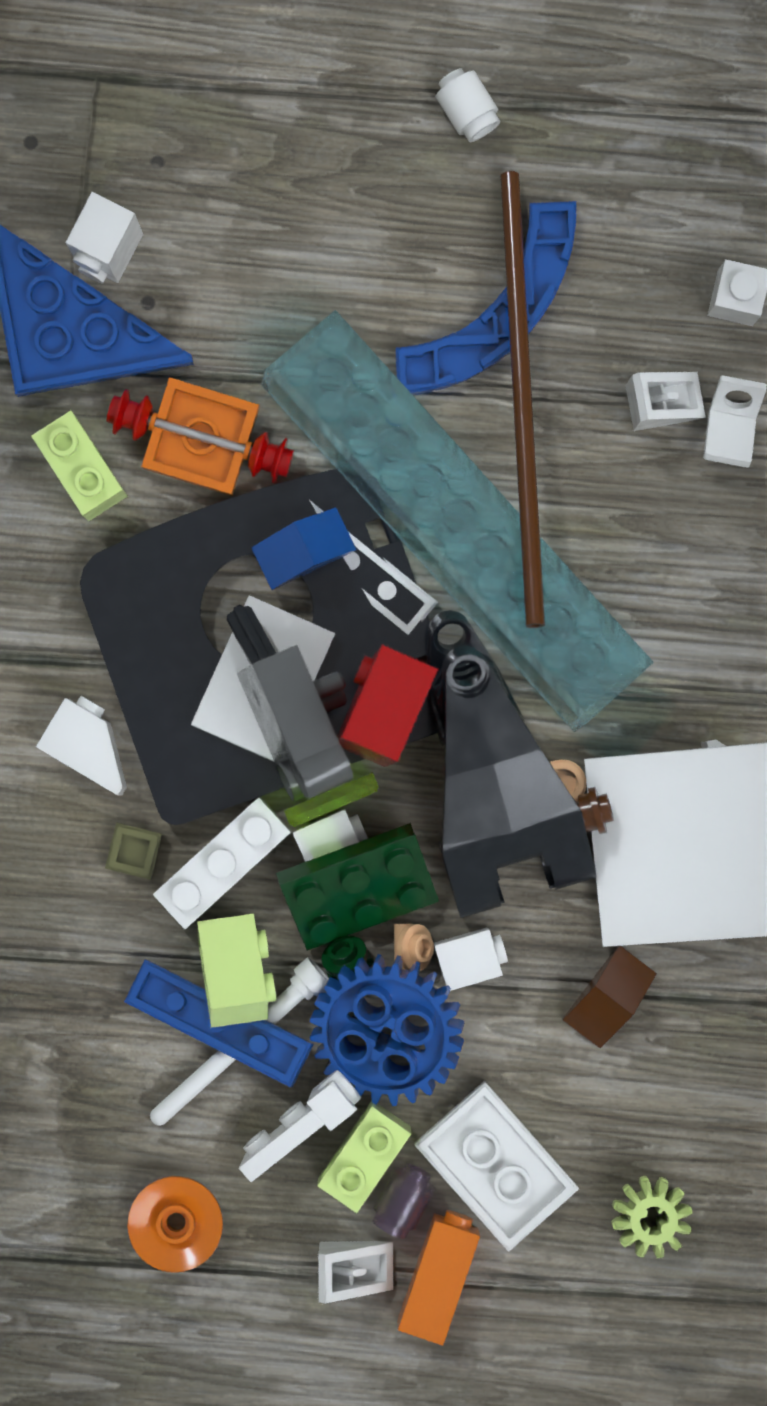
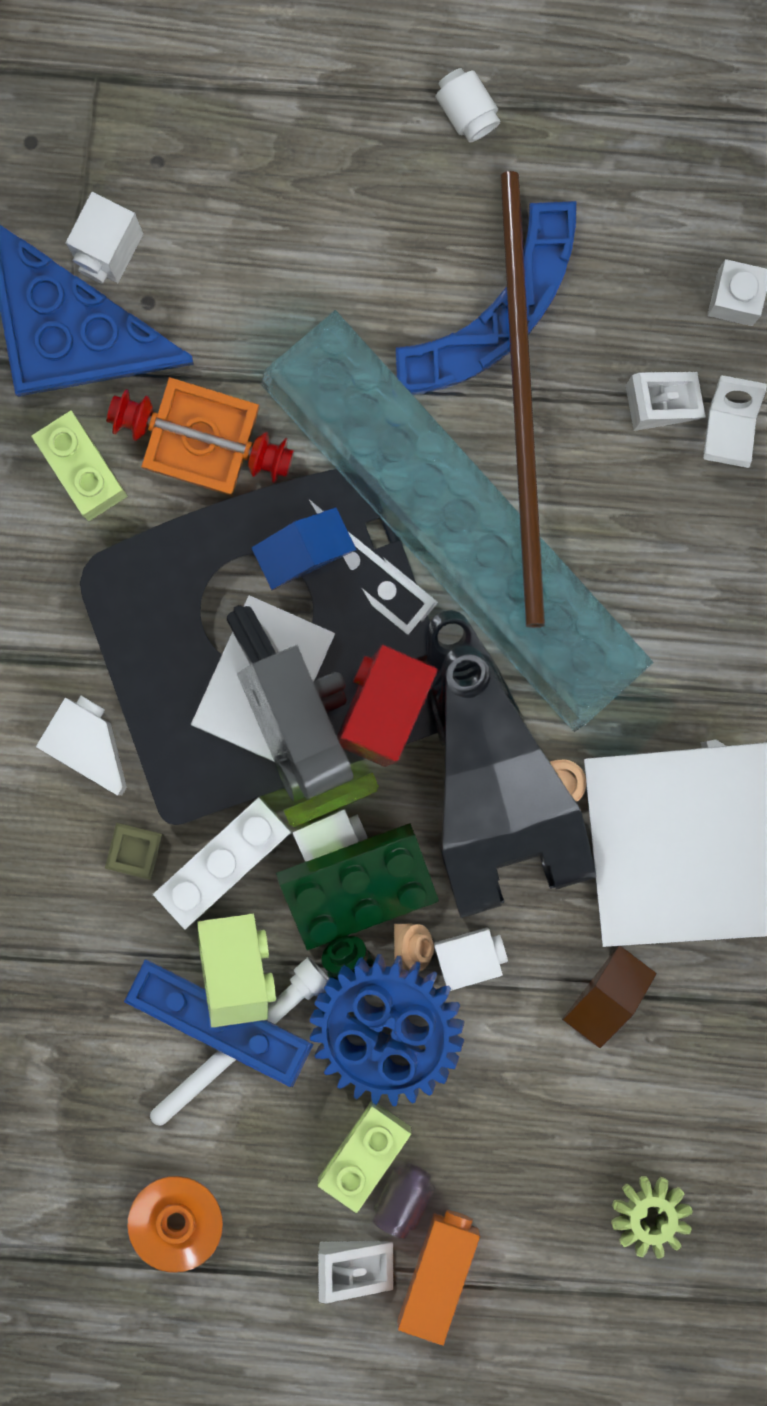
white plate [239,1070,361,1182] -> none
white tile [414,1080,579,1252] -> none
reddish brown plate [578,787,614,834] -> none

